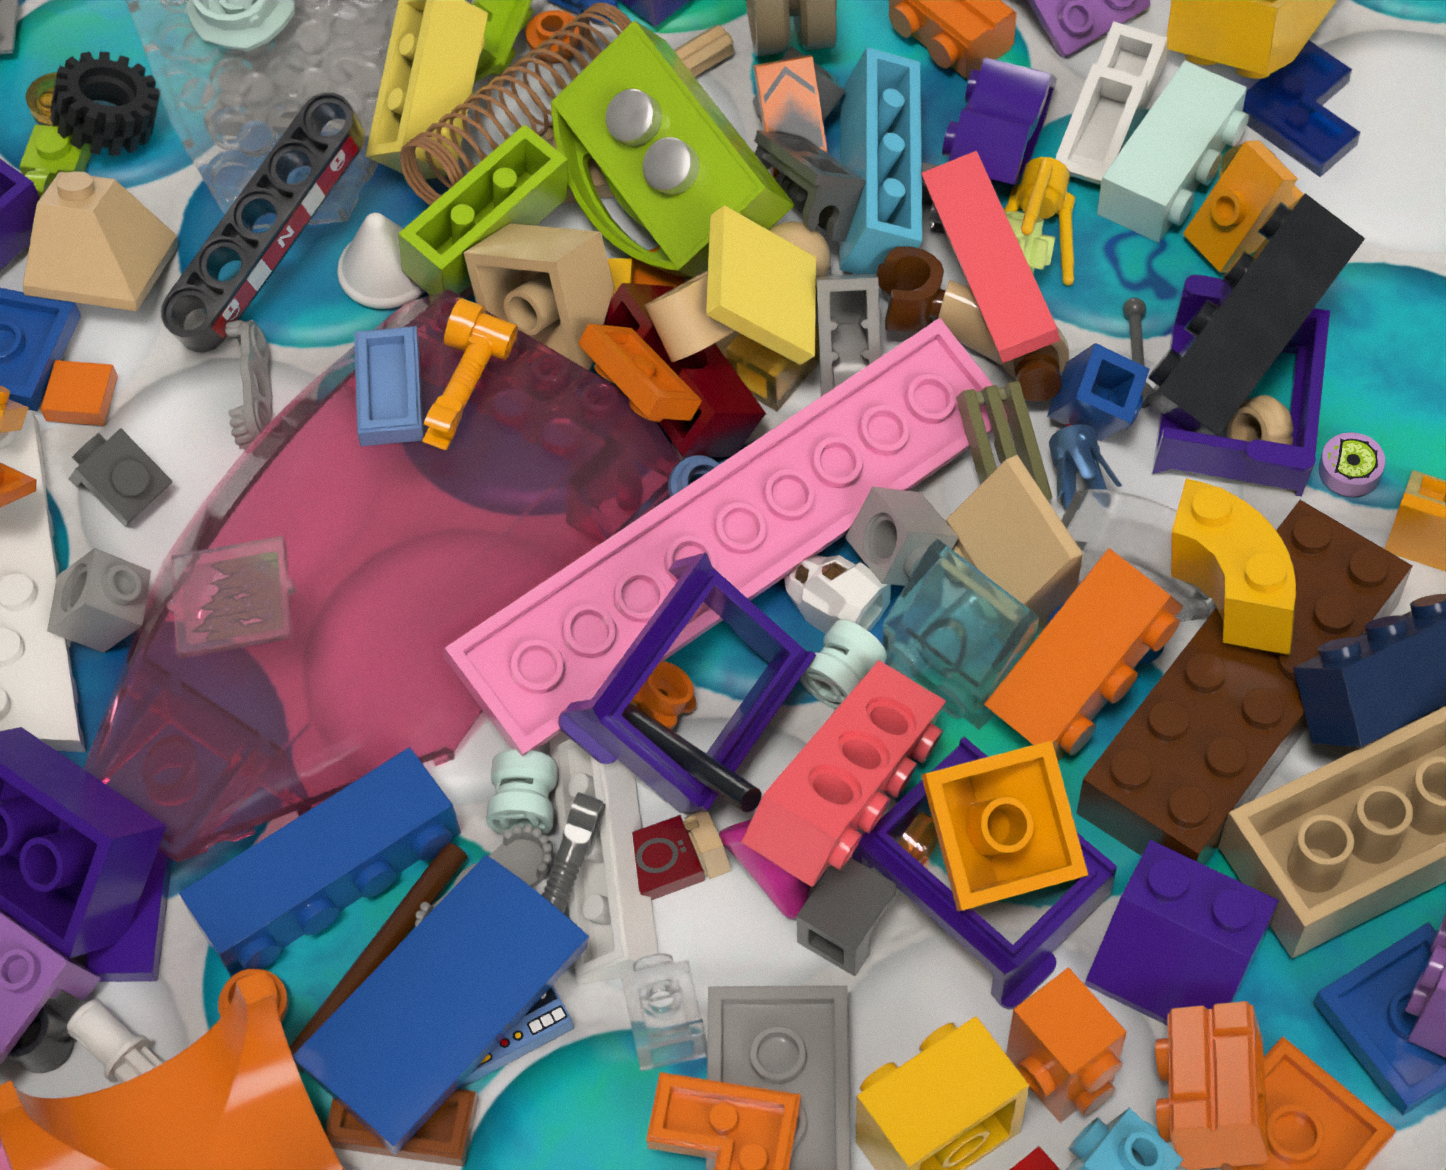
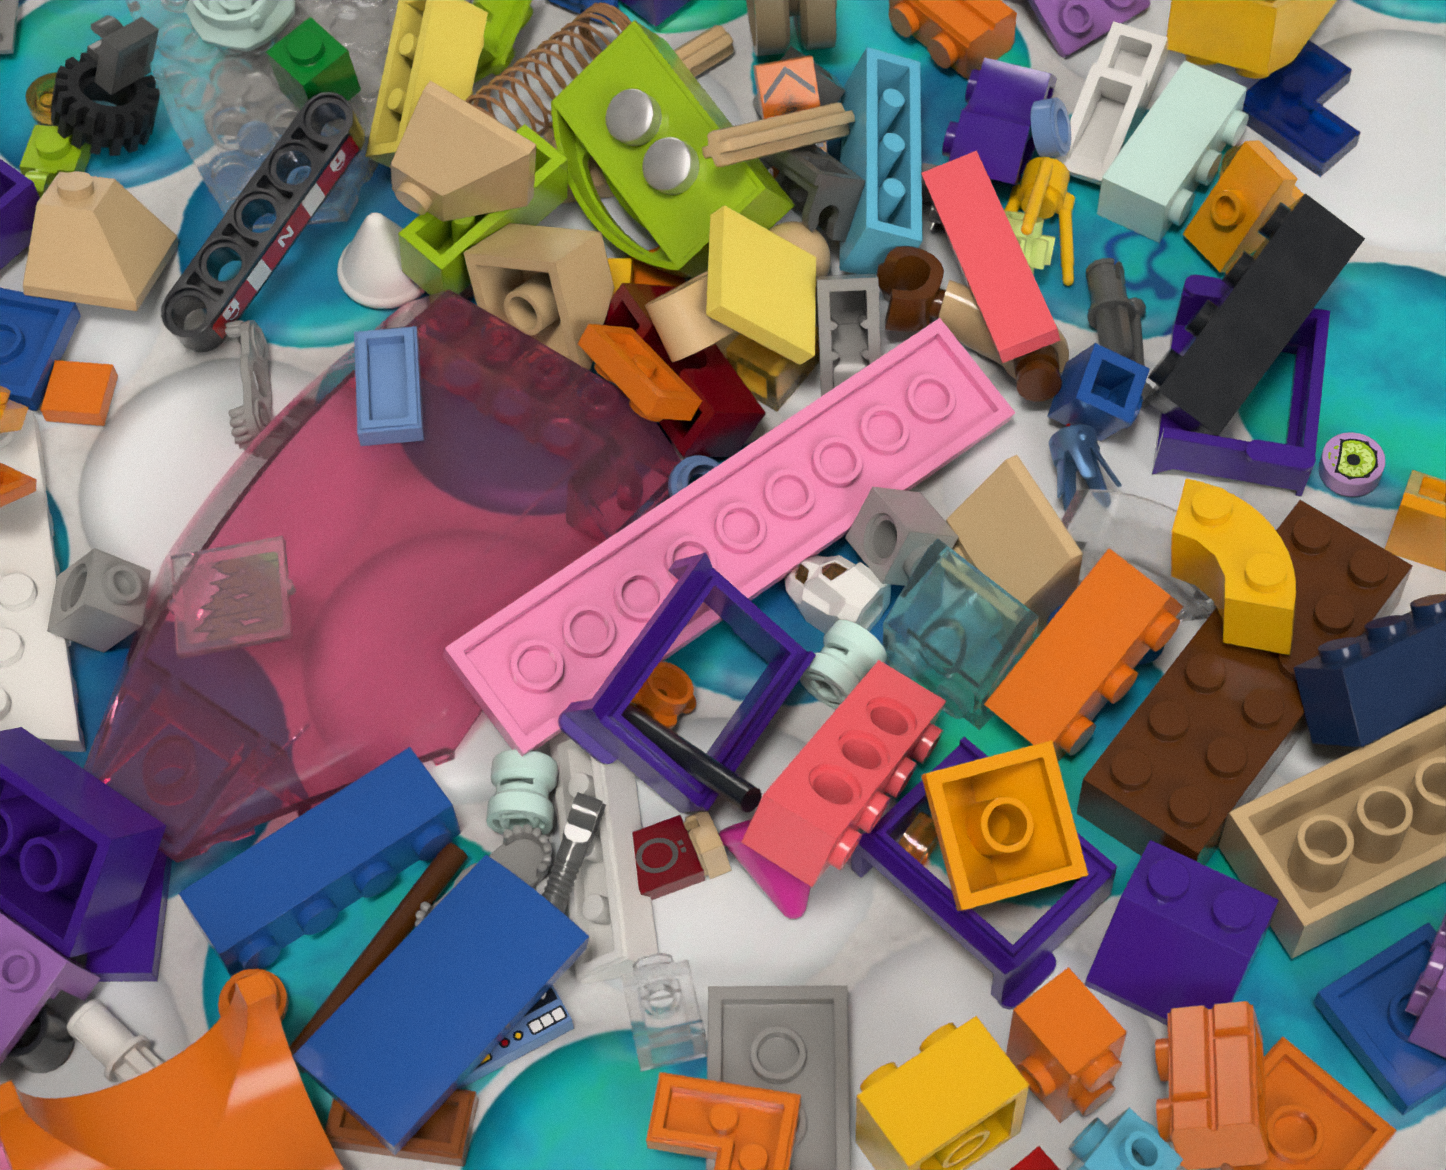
dark grey bracket [69,428,173,527] -> none
light orange brick [422,298,518,450] -> none
orange plate [526,10,581,63] -> none
dark grey panel [796,857,897,976] -> none
olive tile [956,381,1053,501] -> none
tan piece [1226,395,1294,445] -> none
none -> dark grey tile [87,15,159,95]
none -> green brick [266,16,361,110]
none -> tan slope [390,80,536,222]
none -> tan axle [702,102,855,167]
none -> medium blue tile [1031,97,1071,158]
none -> dark grey axle [1085,258,1136,361]

